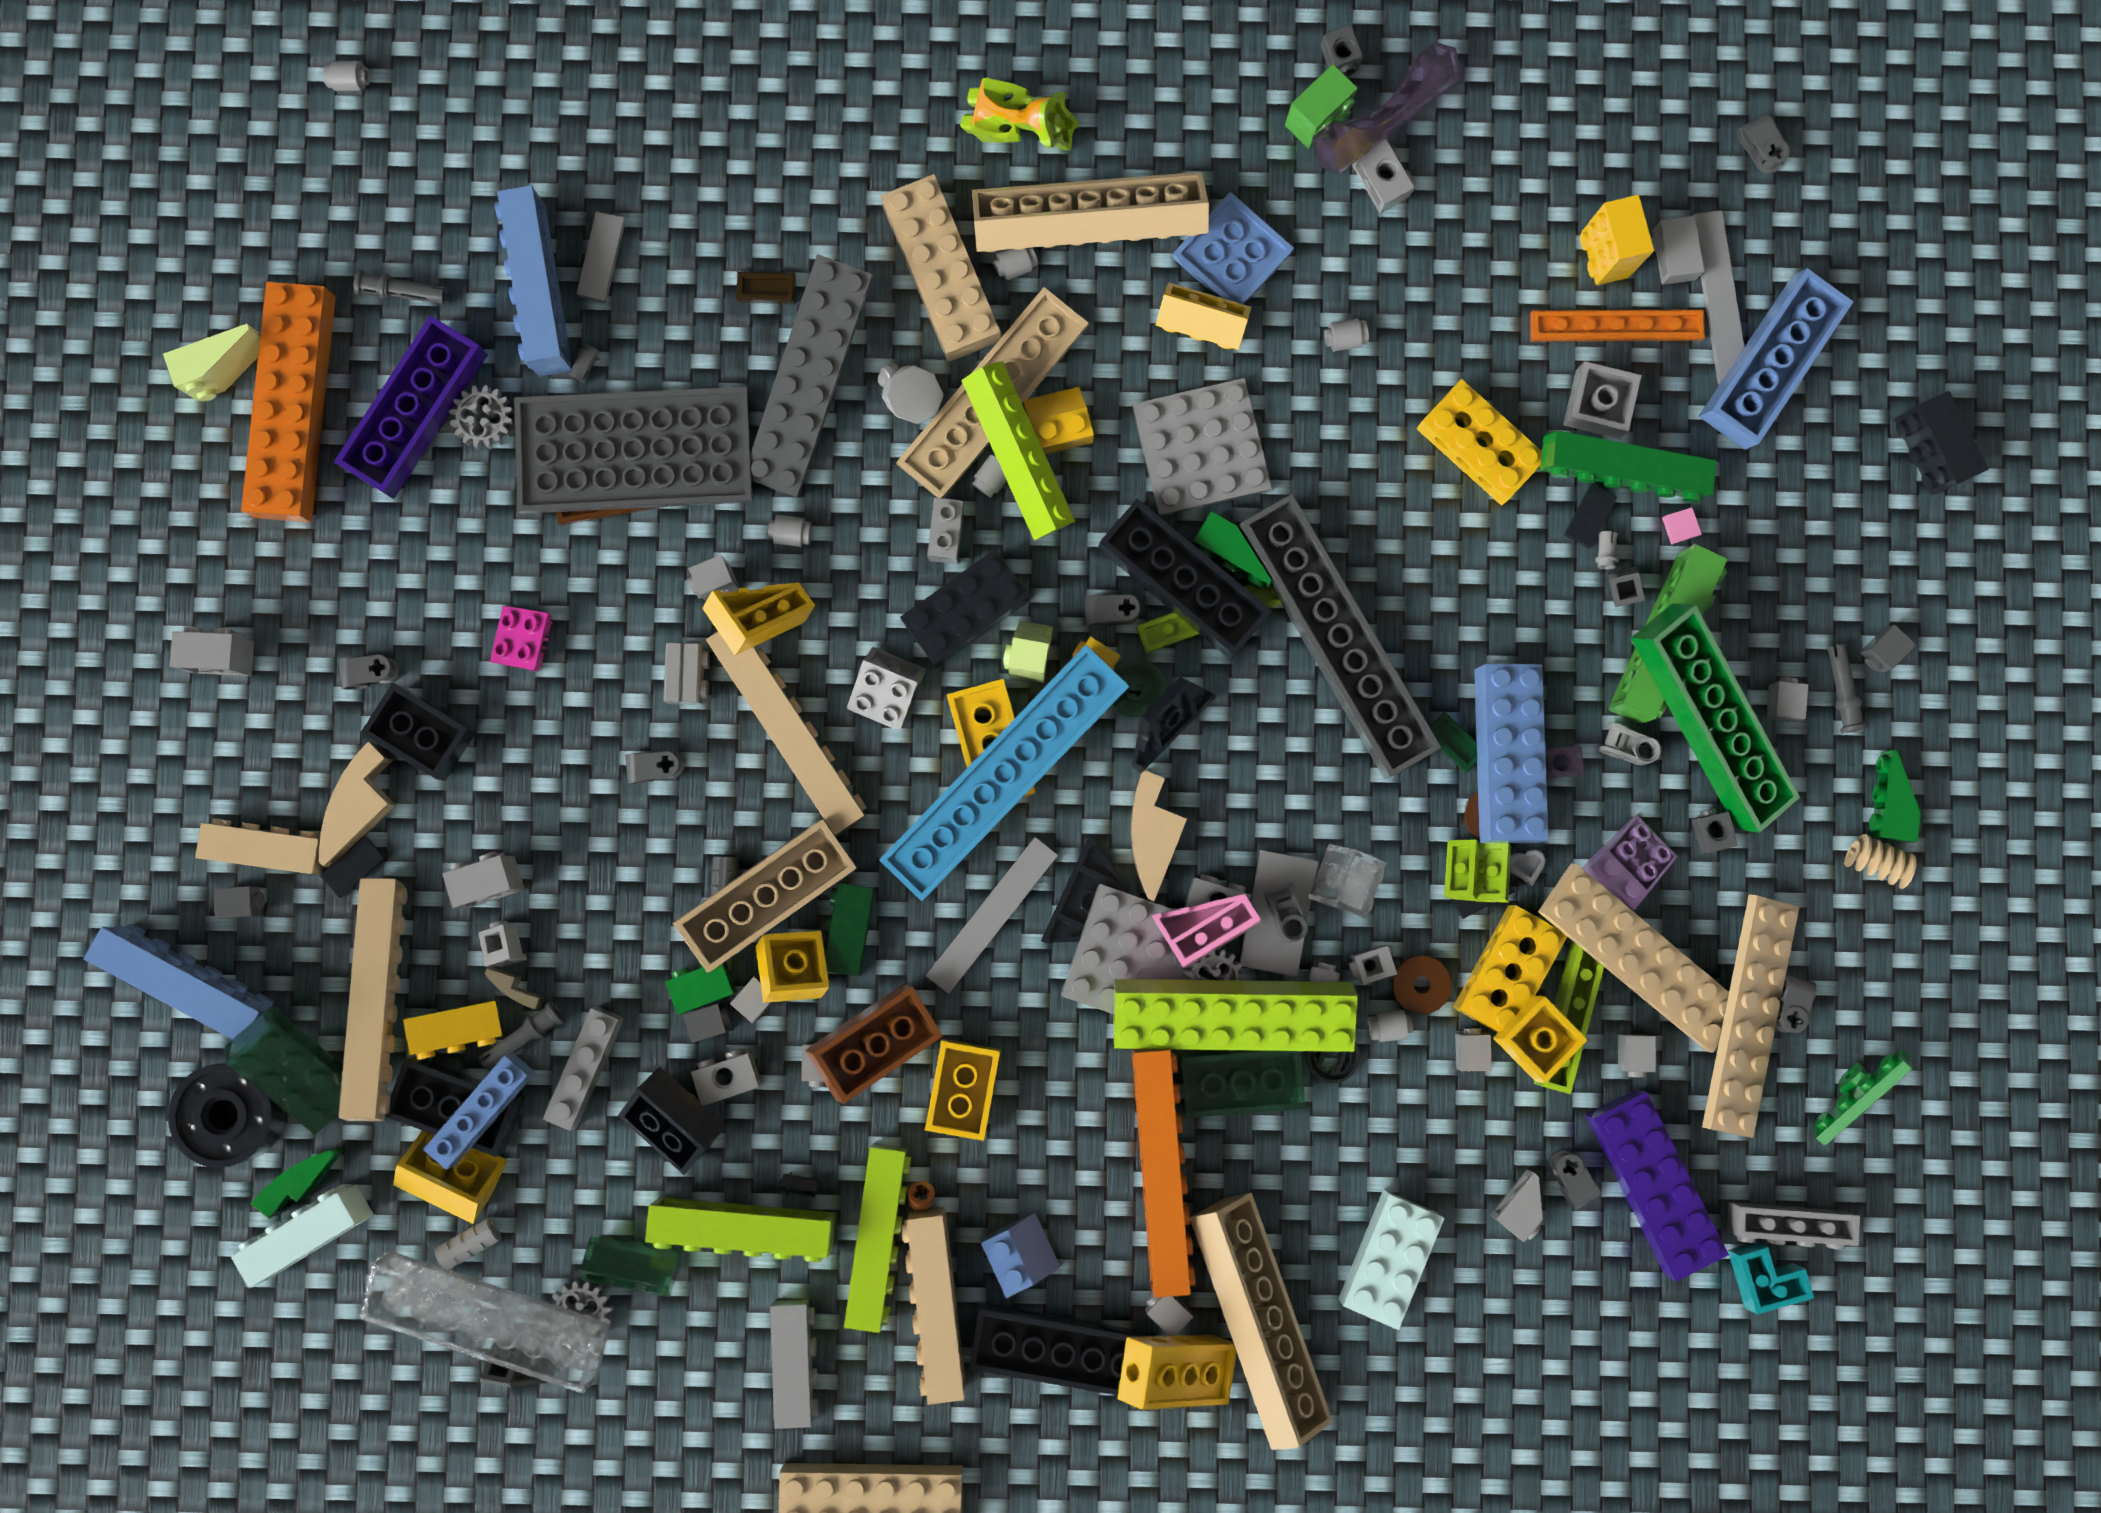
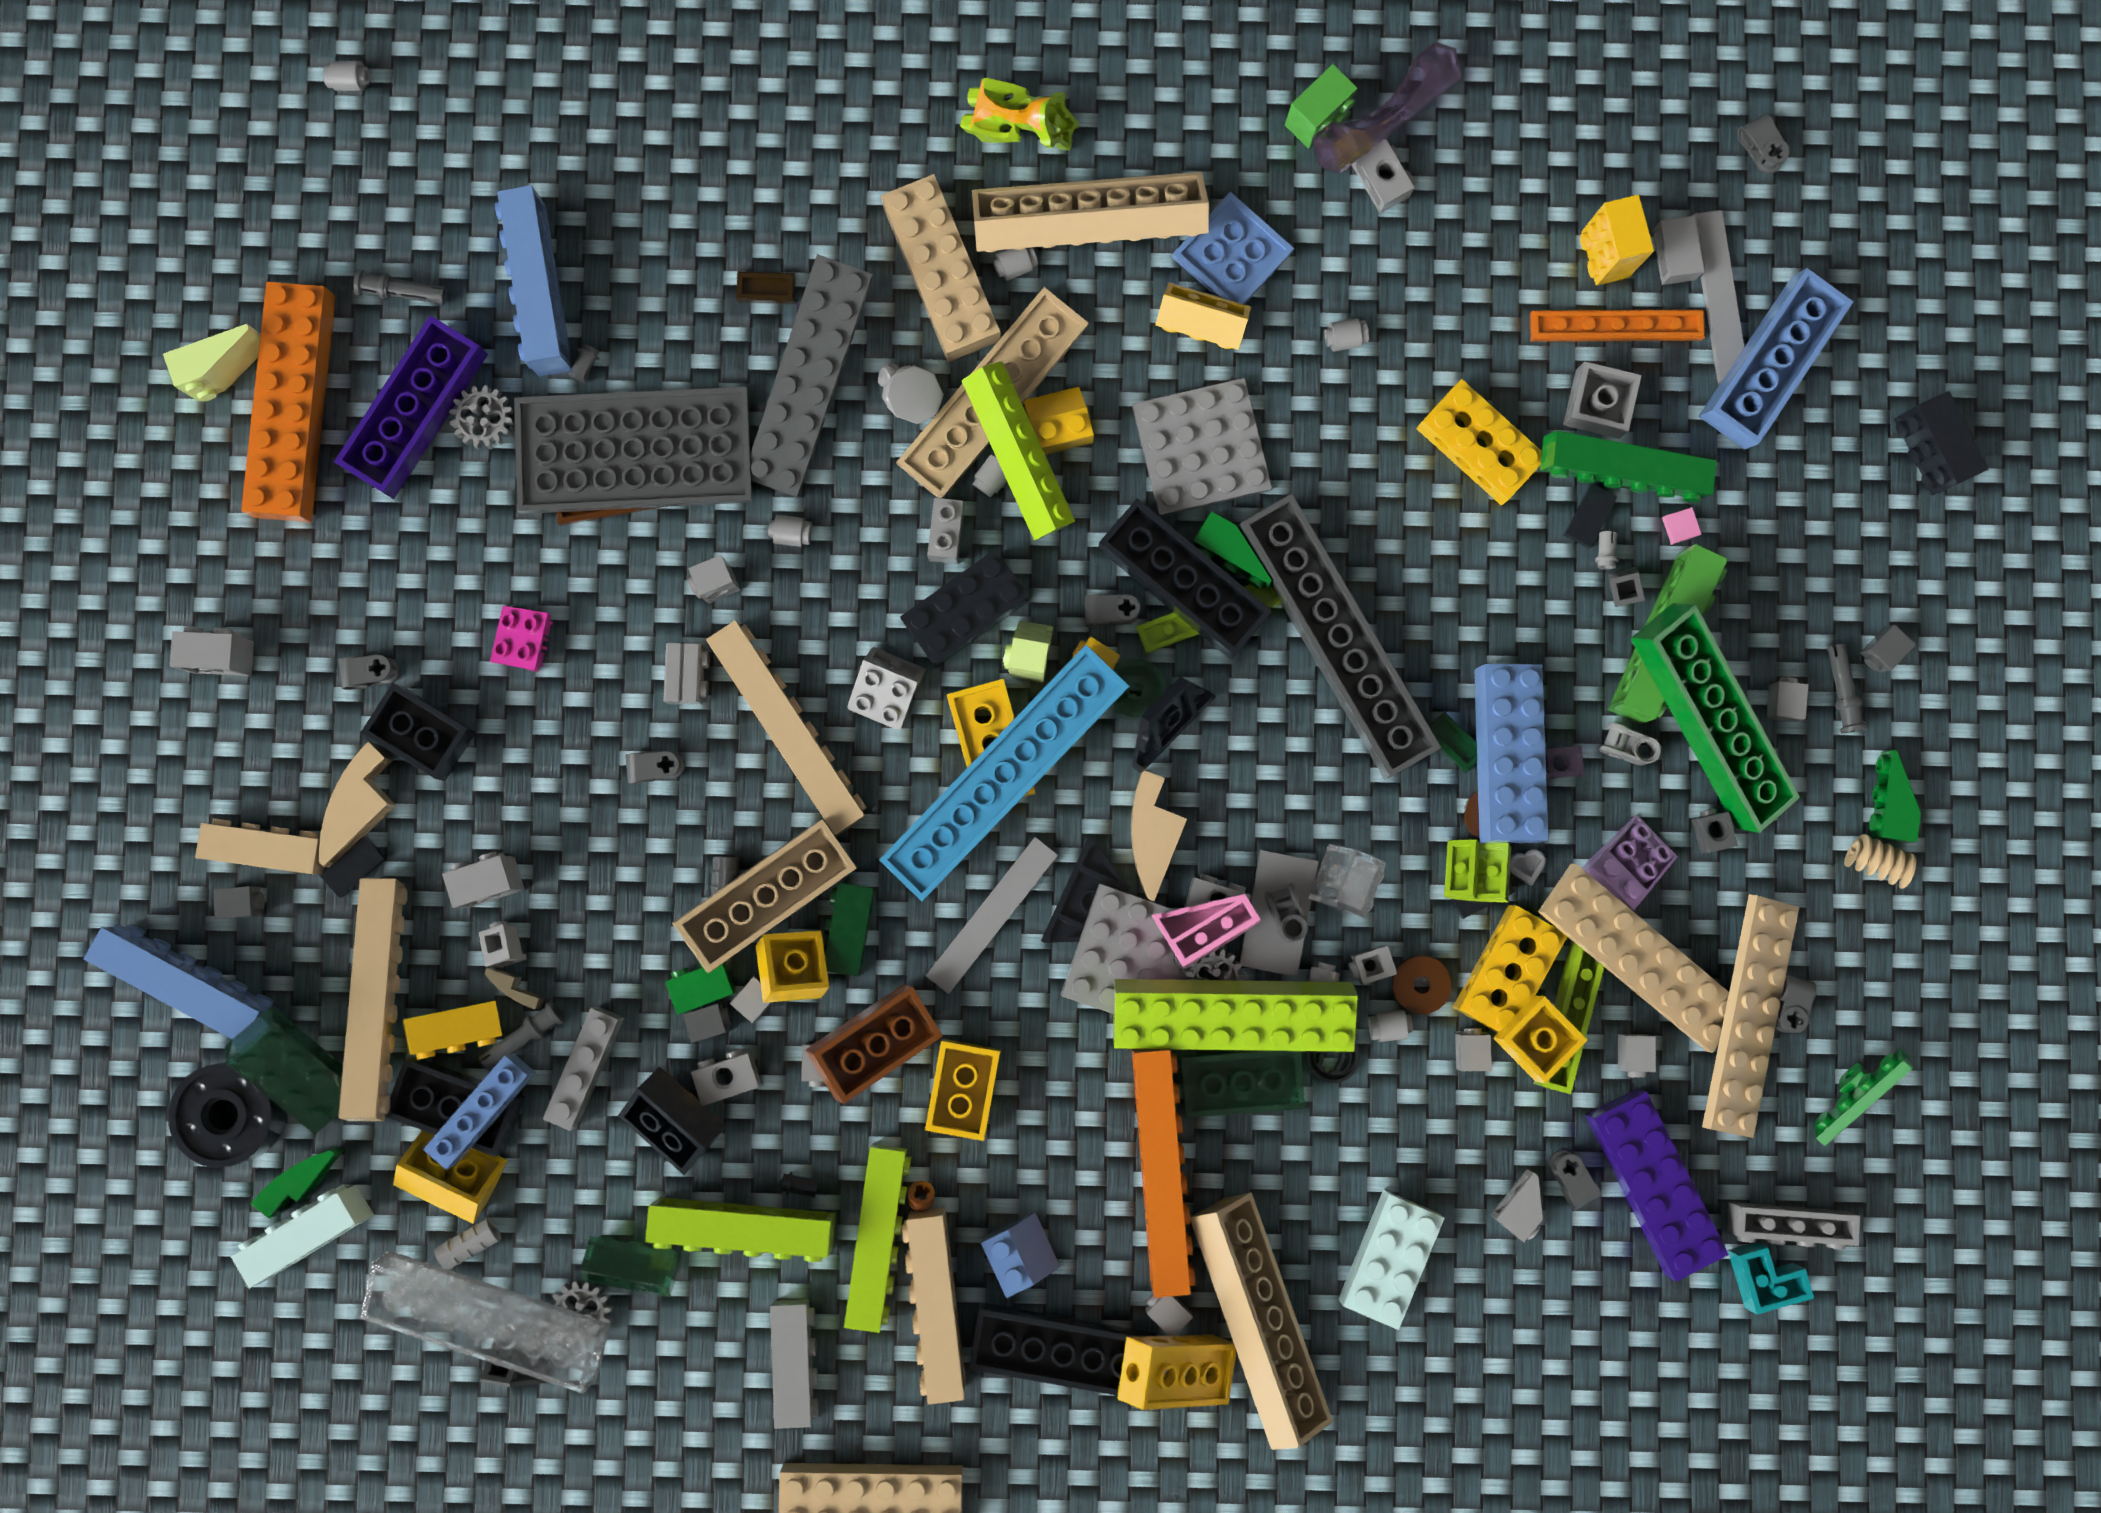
light grey tile [576,212,626,303] -> none
yellow wedge [703,582,815,655] -> none
dark grey brick [1320,25,1363,76] -> none

